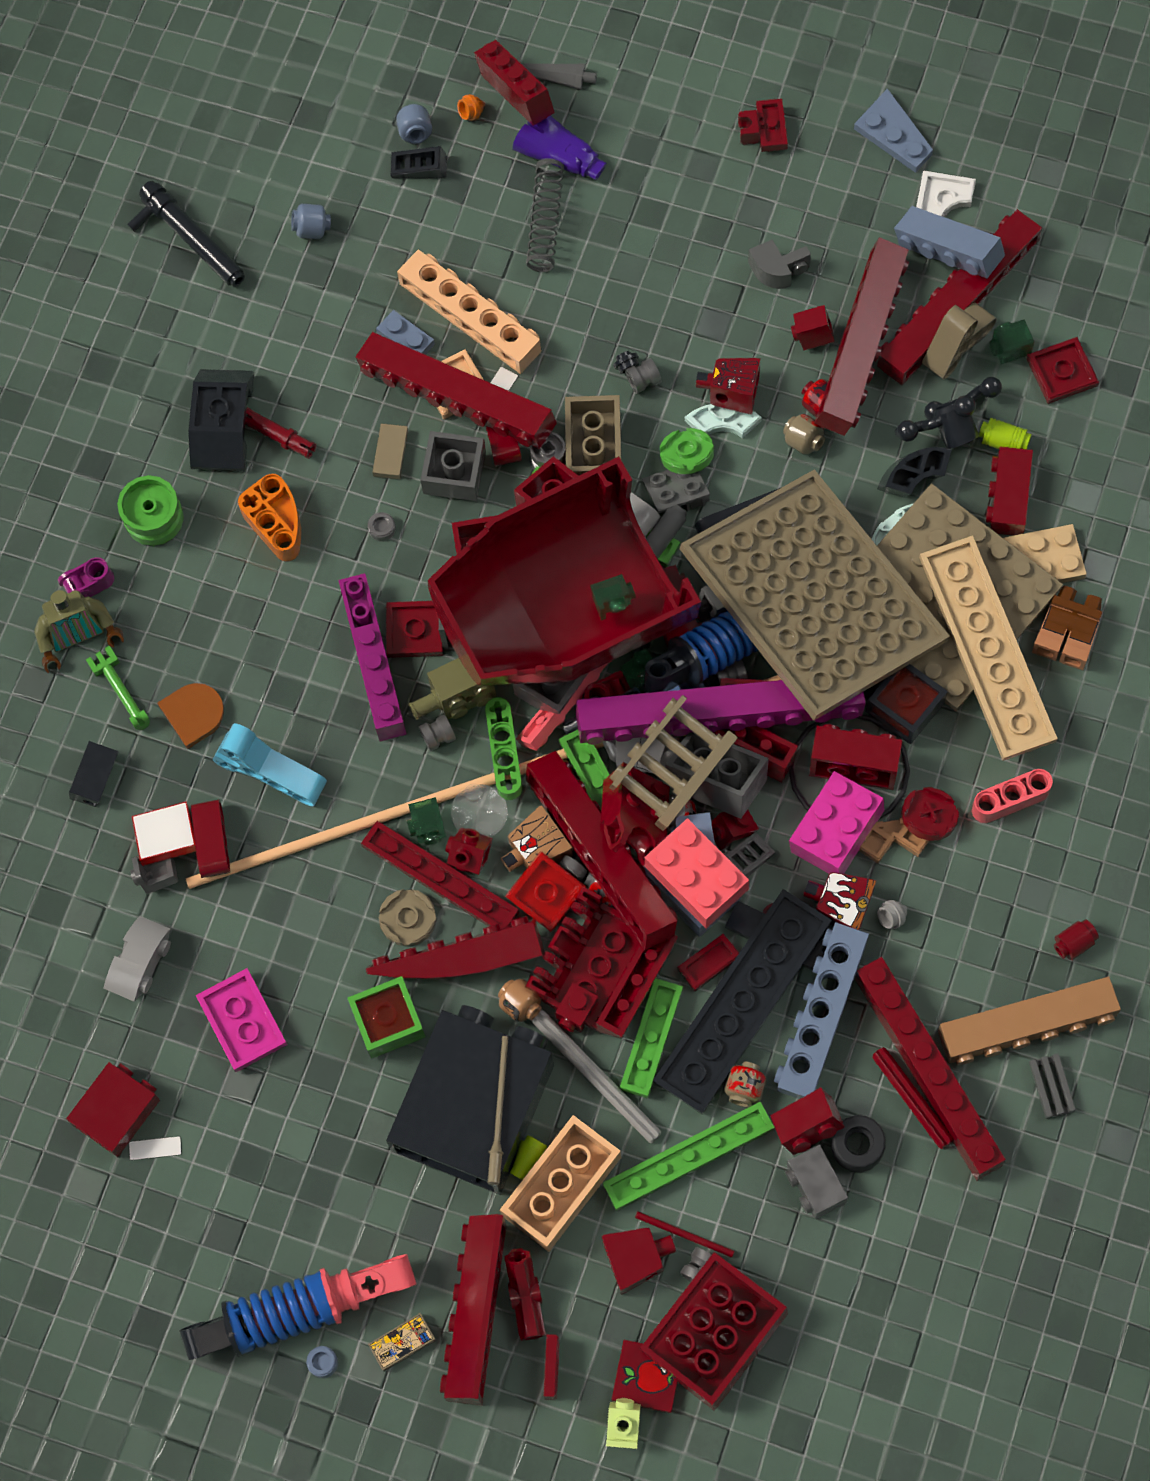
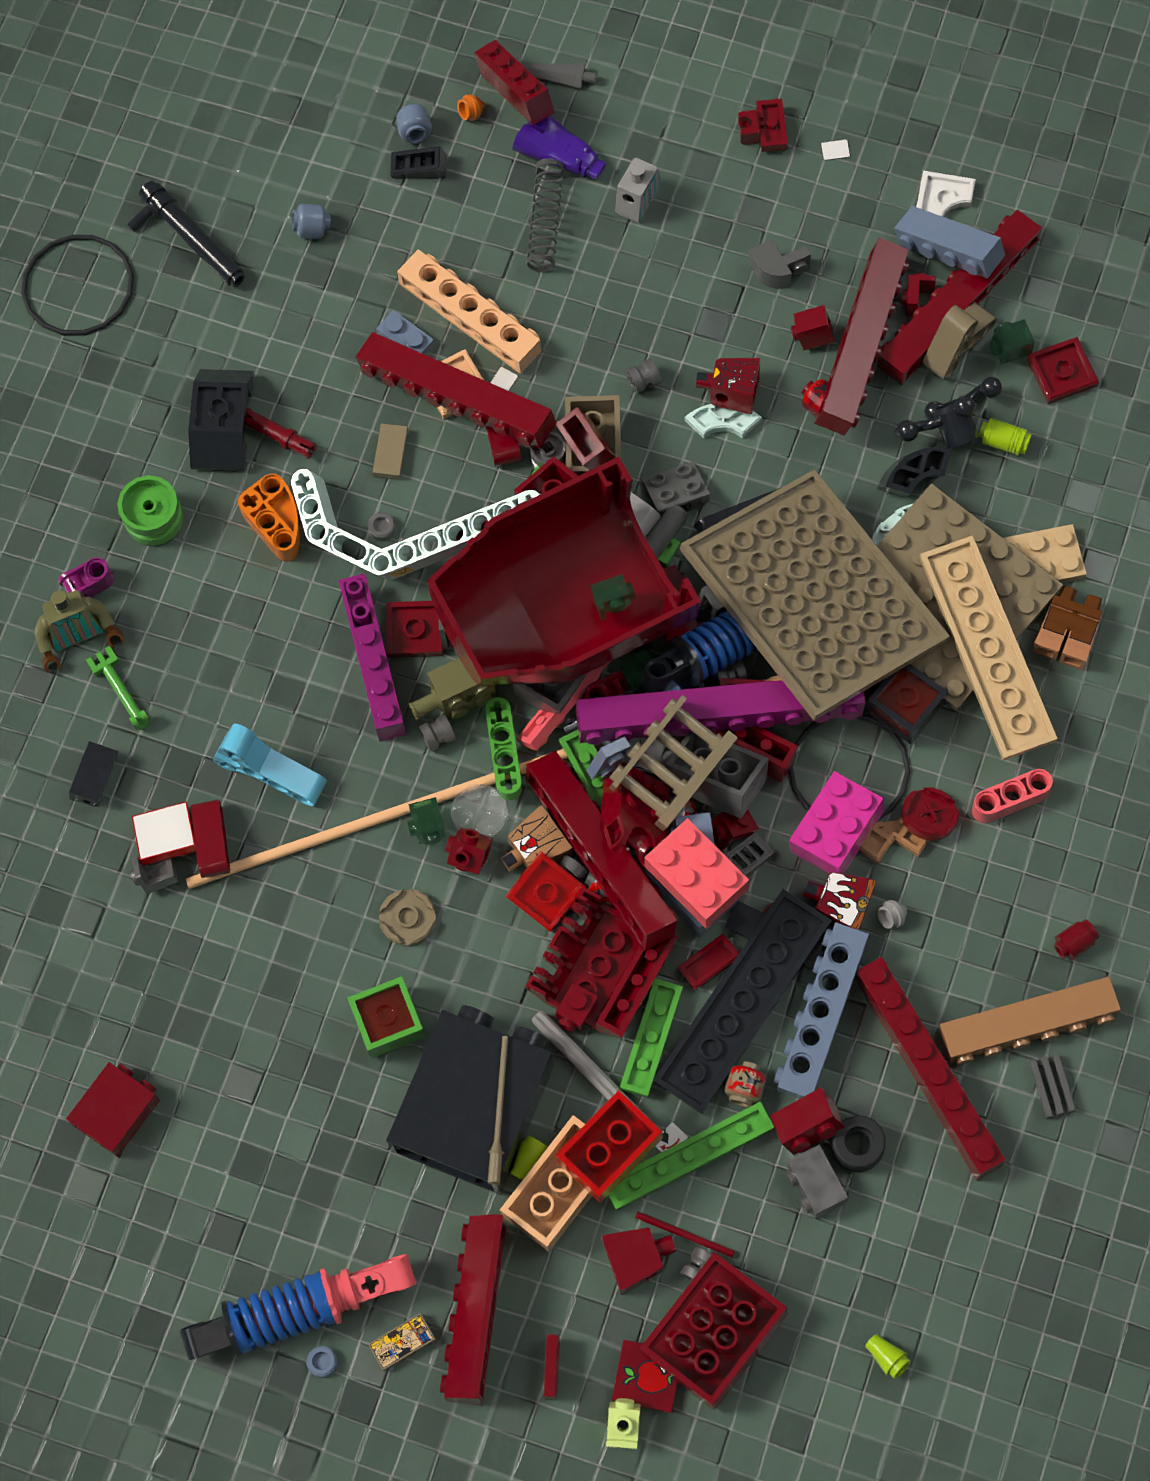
light grey brick [104,916,171,1002] -> none
white sticker [129,1137,181,1160] -> none
dark orange tile [157,683,224,749] -> none
dark pink plate [196,968,288,1072] -> none
dark red plate [361,821,519,928] -> none
dark red slope [366,916,545,978] -> none
dark grey brick [420,431,486,501] -> none
medium nougat head [498,979,541,1022] -> none
dark red piece [504,1248,546,1341] -> none
black plate [613,351,639,374] -> none
bright green tile [660,428,714,474] -> none
dark tan head [783,414,825,455] -> none
dark red brick [809,724,902,790] -> none
sand blue wing [854,89,933,173] -> none
dark red axle [872,1047,953,1149] -> none
dark red brick [985,447,1033,536] -> none
none -> black piece [21,235,134,335]
none -> light aqua beam [291,469,540,580]
none -> red brick [555,1090,663,1203]
none -> dark red piece [556,407,616,470]
none -> sand blue plate [586,737,630,780]
none -> light grey torso [615,158,662,223]
none -> white sticker [656,1122,688,1152]
none -> white sticker [821,140,850,160]
none -> lime cone [865,1334,911,1379]
none -> dark red bracket [901,273,936,316]

